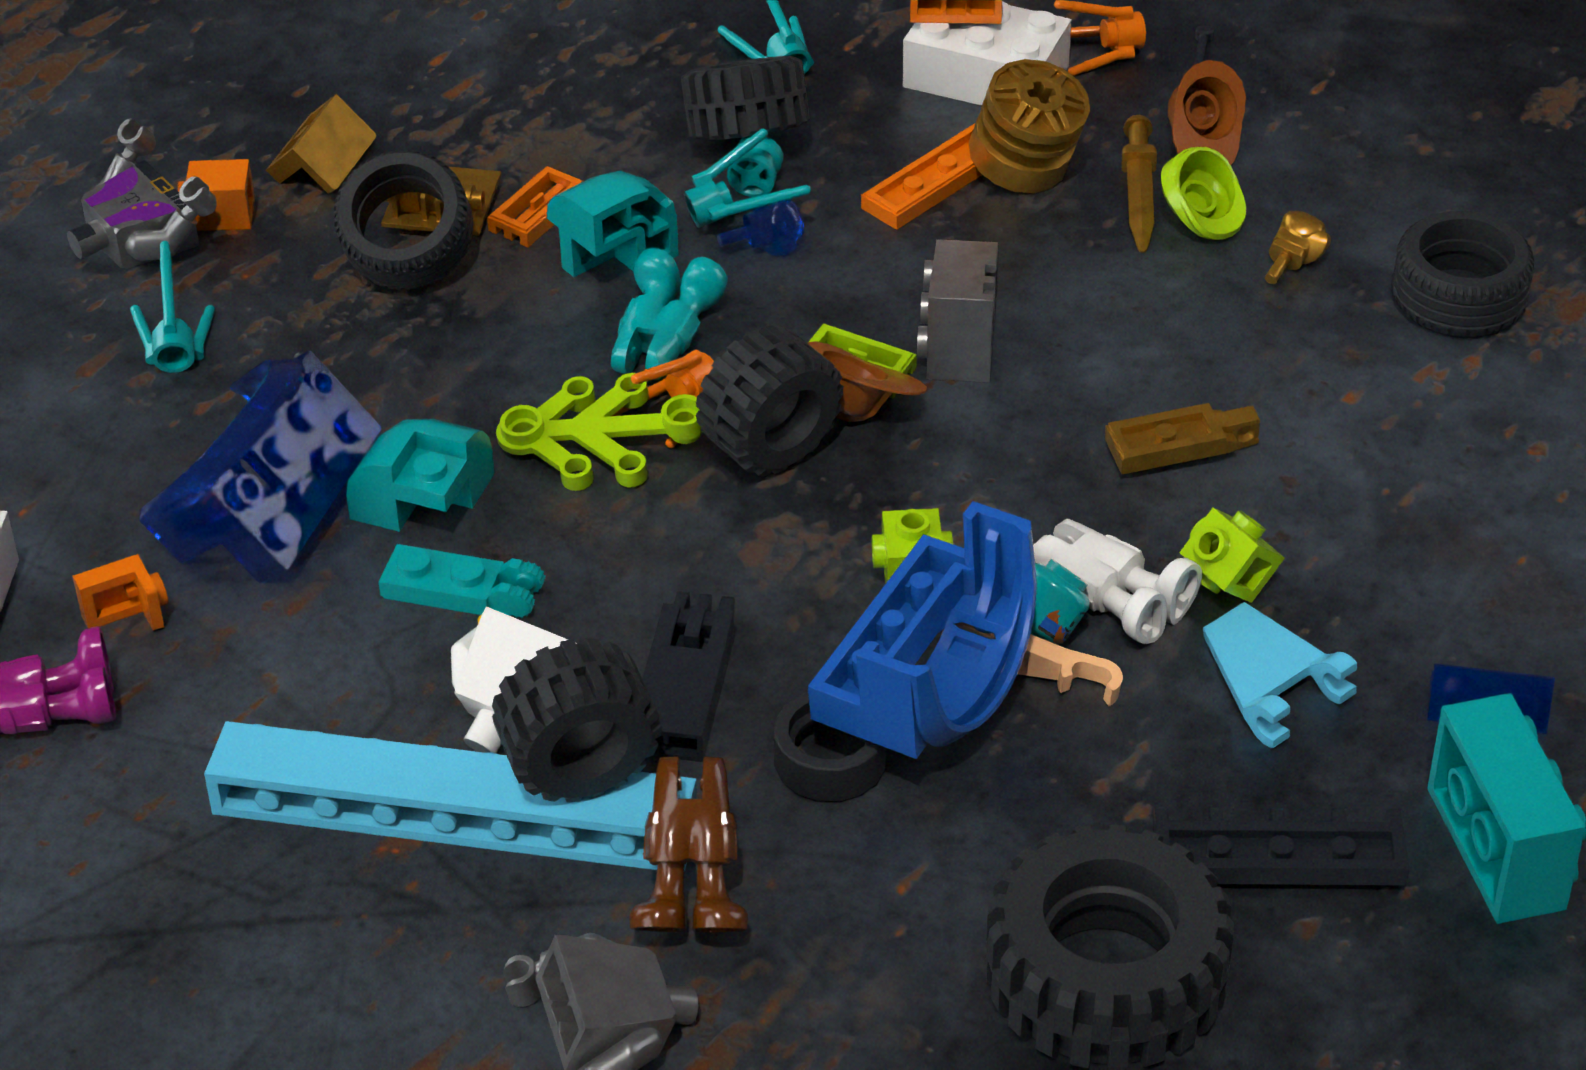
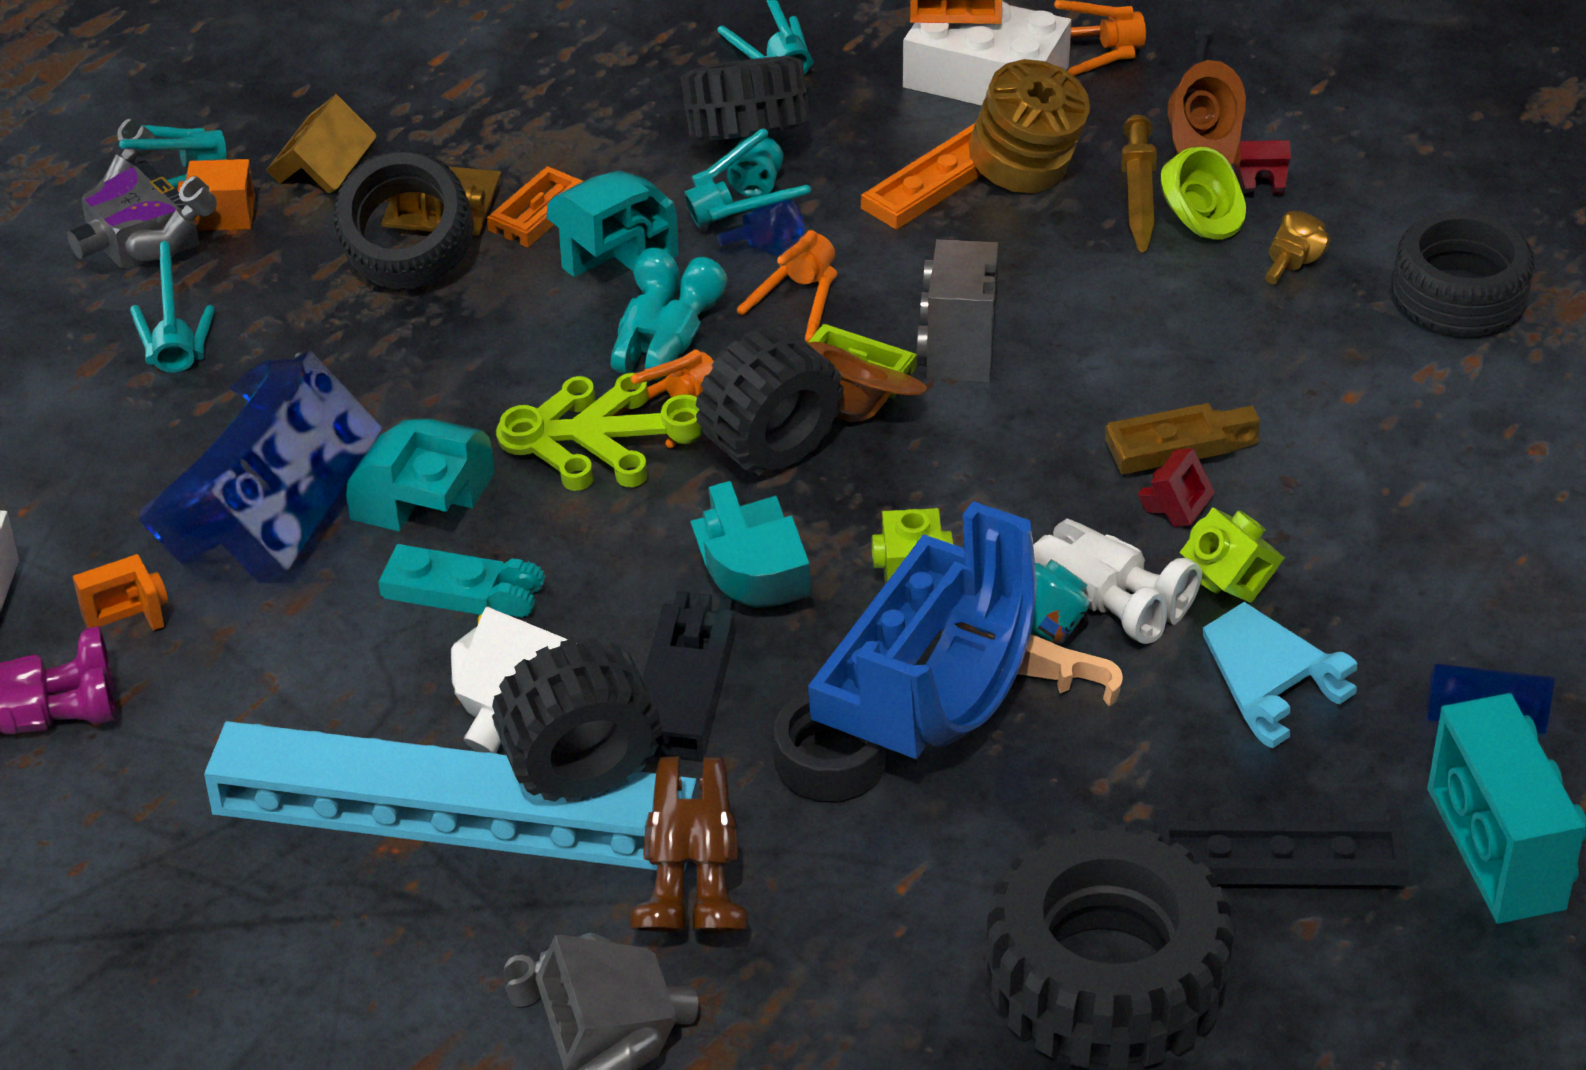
none -> teal plant [119,125,226,189]
none -> teal brick [690,480,811,608]
none -> orange plant [737,230,838,342]
none -> dark red tile [1137,448,1215,527]
none -> dark red tile [1234,140,1291,196]

